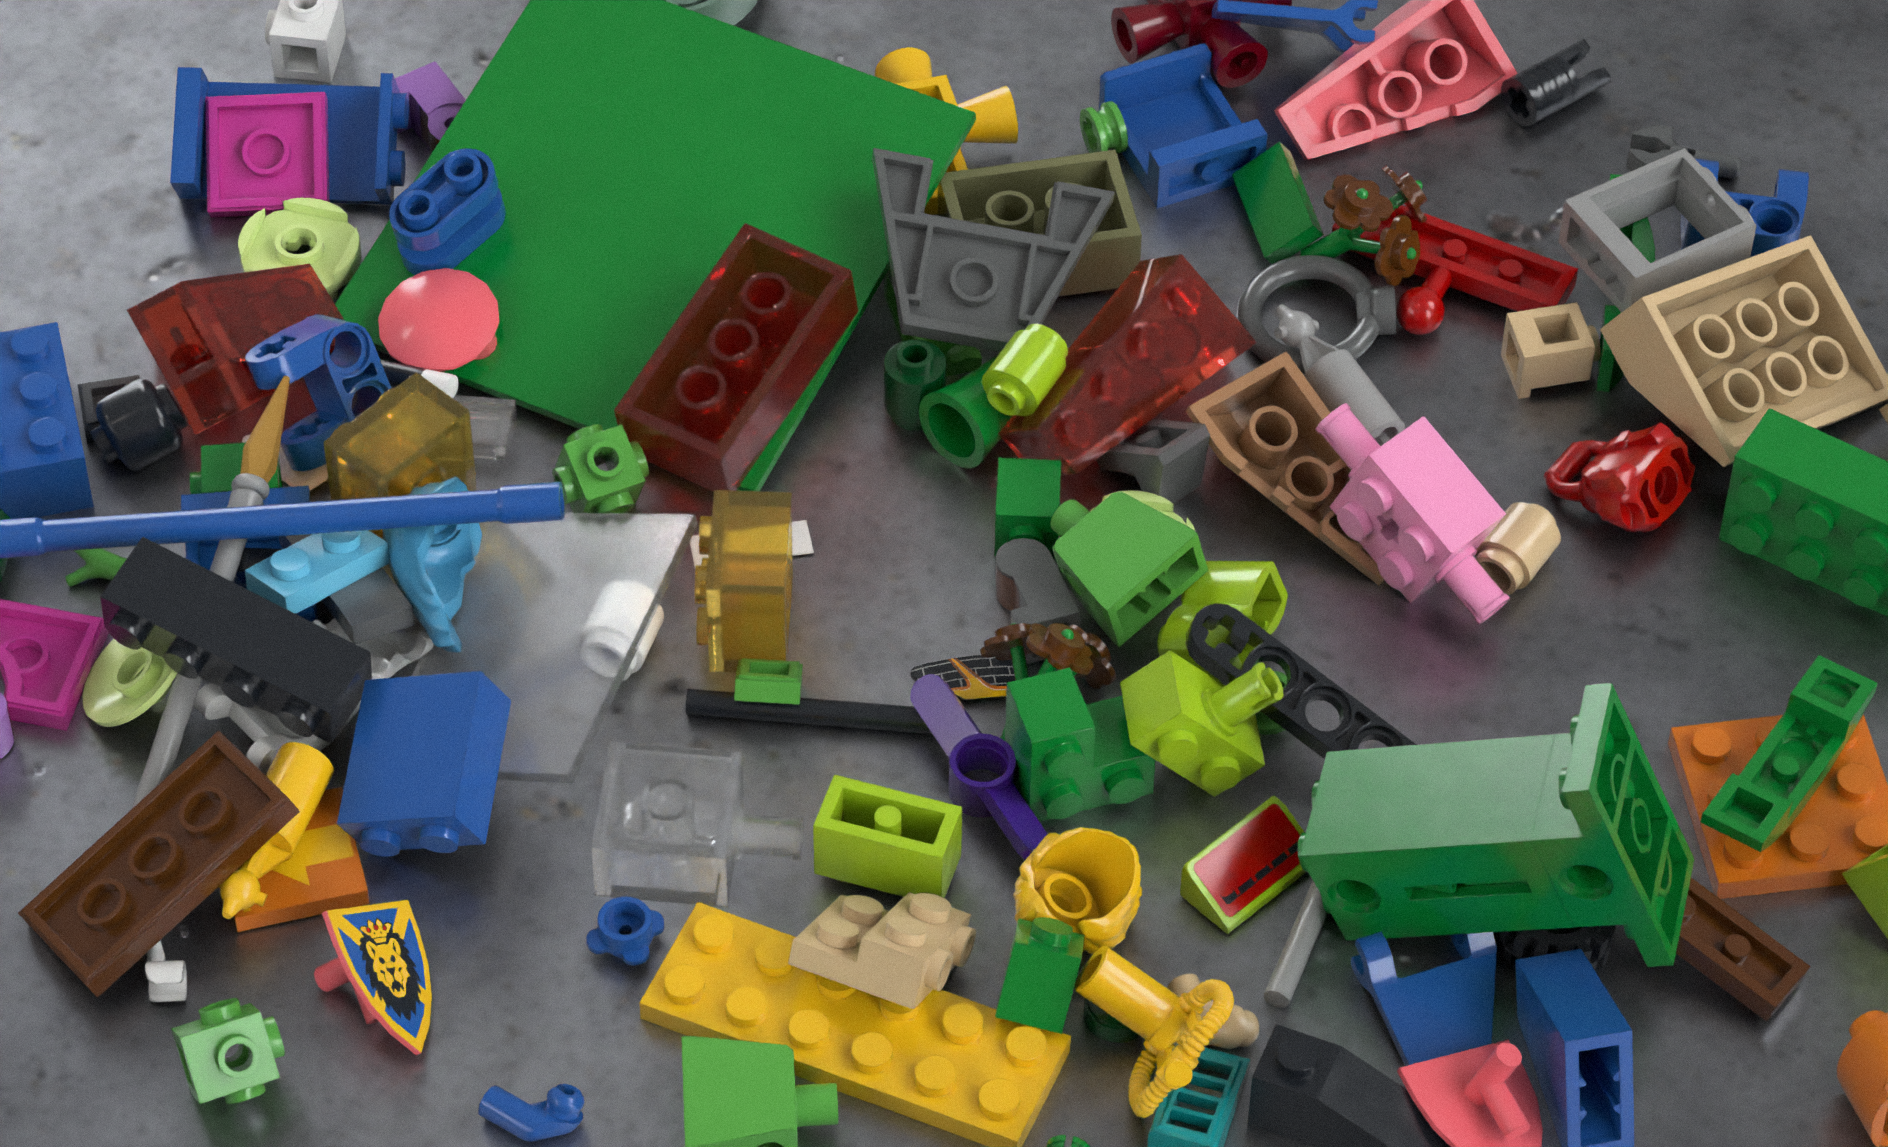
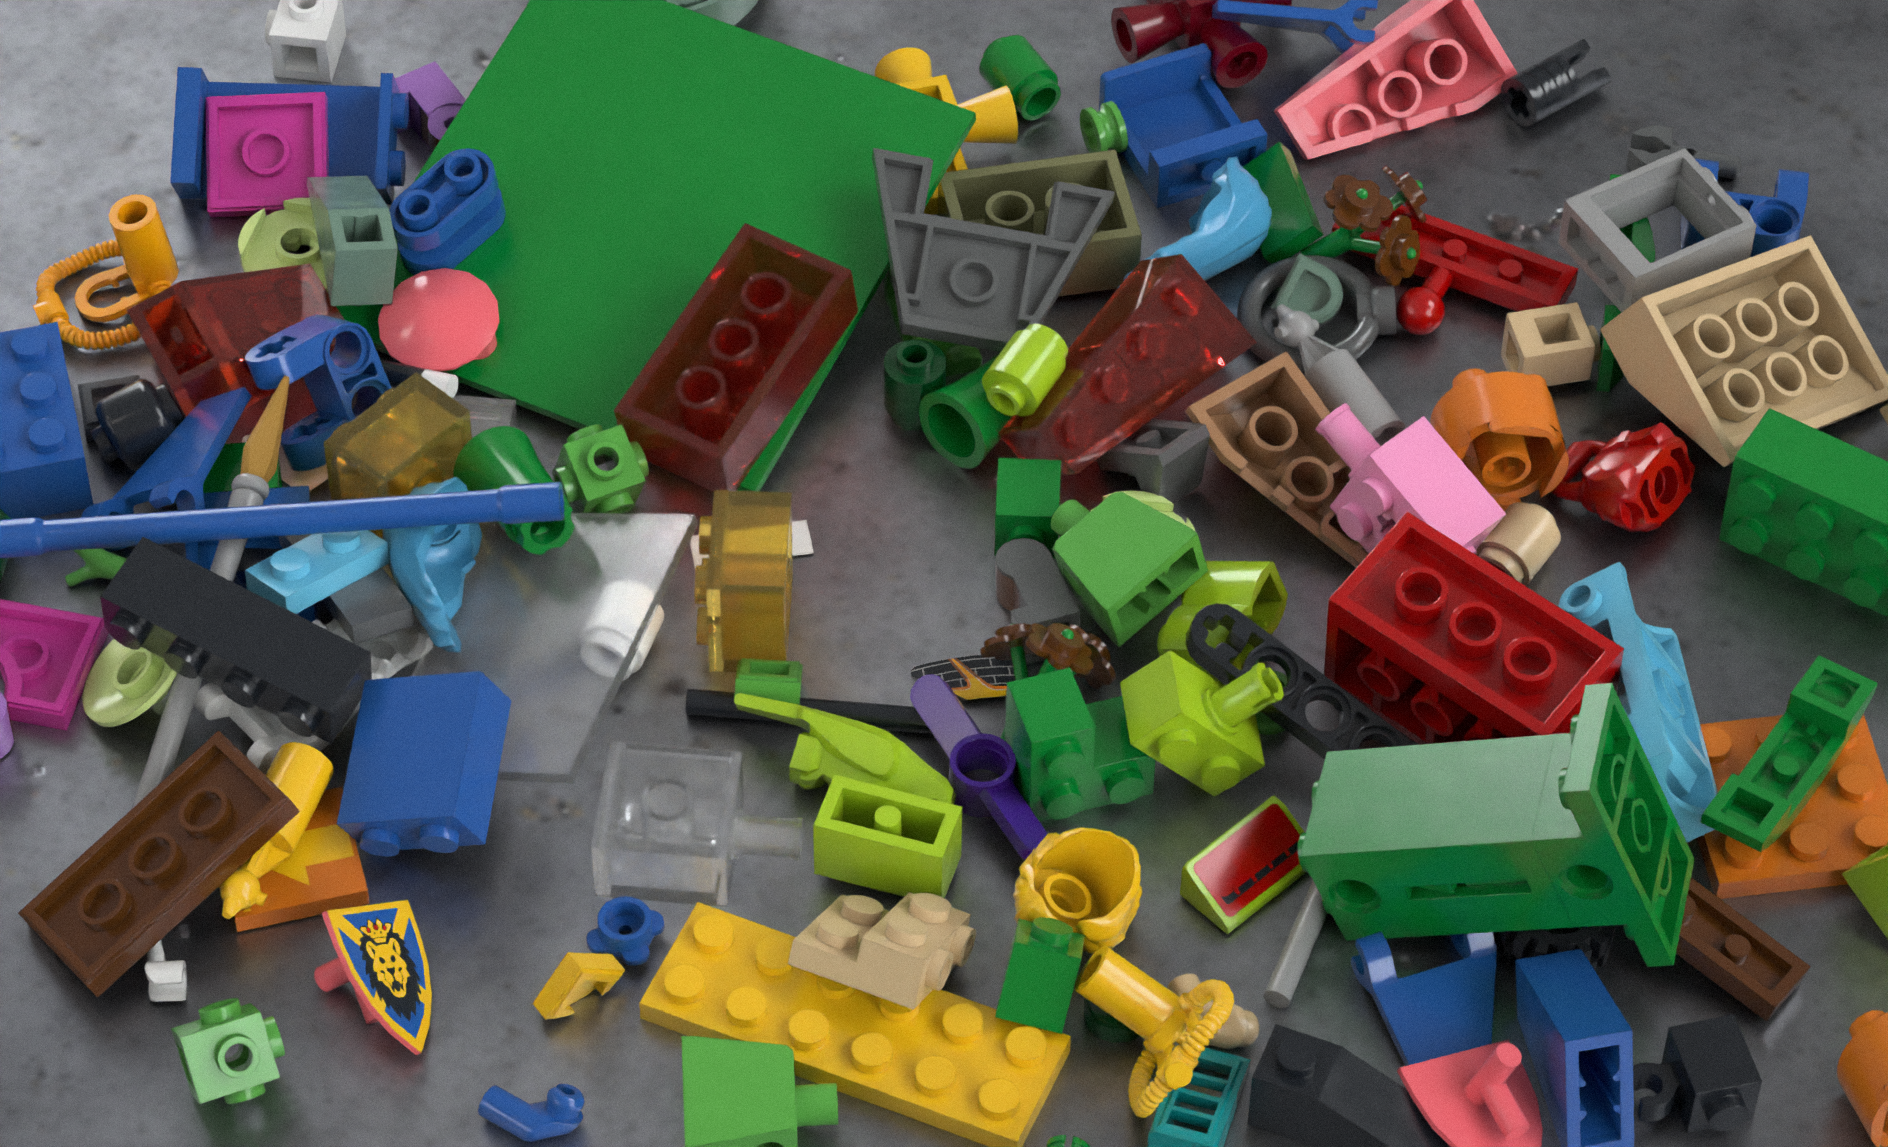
none -> light orange piece [32,194,179,350]
none -> blue flag [81,387,252,552]
none -> sand green slope [307,176,397,306]
none -> green plant [453,426,575,555]
none -> yellow tile [532,952,625,1020]
none -> lime animal [734,693,956,805]
none -> green brick [979,35,1061,120]
none -> dark azure hair [1114,157,1272,301]
none -> sand green tile [1271,254,1343,326]
none -> red brick [1324,511,1624,745]
none -> orange brick [1430,368,1569,512]
none -> medium azure piece [1558,561,1718,842]
none -> black brick [1633,1014,1762,1133]

